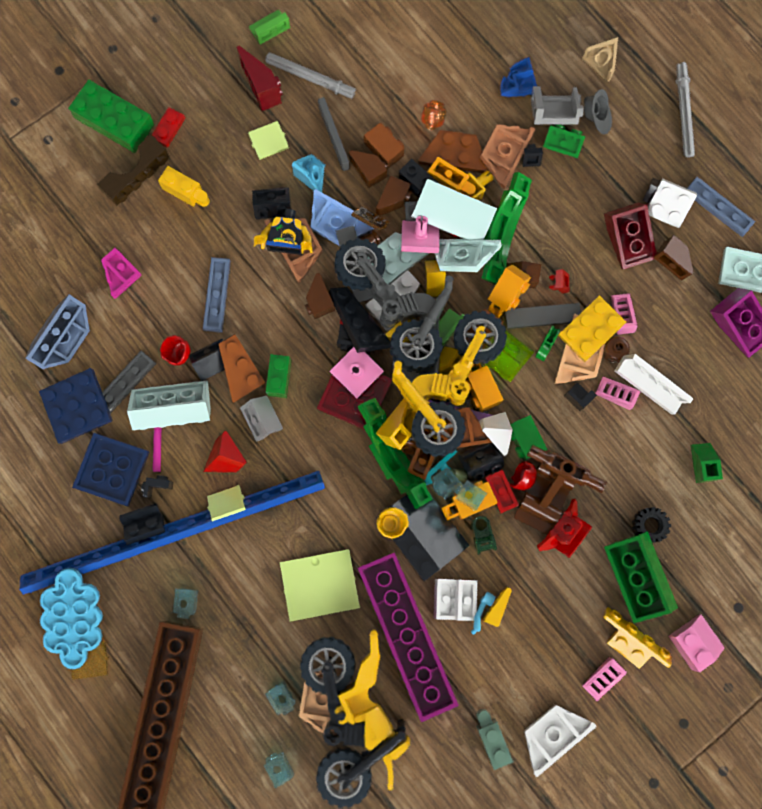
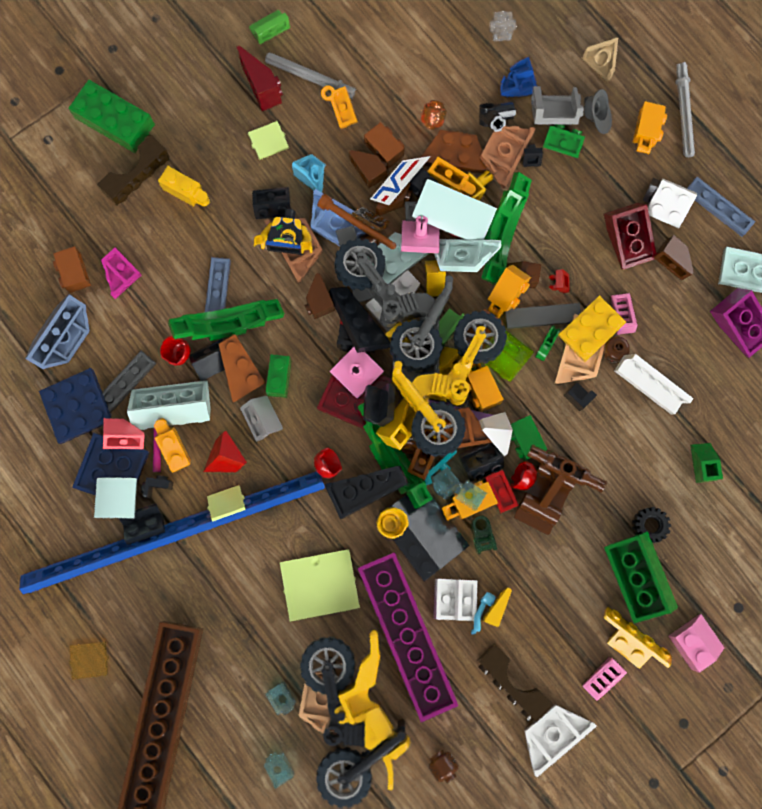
medium azure plate [40,568,103,669] -> none
red plate [152,107,186,148] -> none
clear light blue brick [173,588,199,618] -> none
dark grey tile [318,97,349,171] -> none
olive piece [448,469,468,484] -> none
sand green brick [476,709,513,770] -> none
red piece [537,499,593,558] -> none
bright pink slope [595,377,640,410] -> none
none -> dark orange brick [53,246,91,293]
none -> light aqua slope [94,478,137,518]
none -> coral slope [103,418,144,449]
none -> light orange brick [154,418,191,473]
none -> green piece [168,299,284,341]
none -> red hair [314,448,342,479]
none -> dark orange piece [317,194,396,249]
none -> light orange hinge [321,86,358,129]
none -> black wing [324,466,409,519]
none -> black panel [363,383,396,427]
none -> white sticker [371,156,431,205]
none -> reddish brown head [428,750,459,783]
none -> dark brown arch [477,643,553,723]
none -> black piece [479,102,516,132]
none -> clear brick [490,11,516,41]
none -> light orange brick [633,101,667,154]

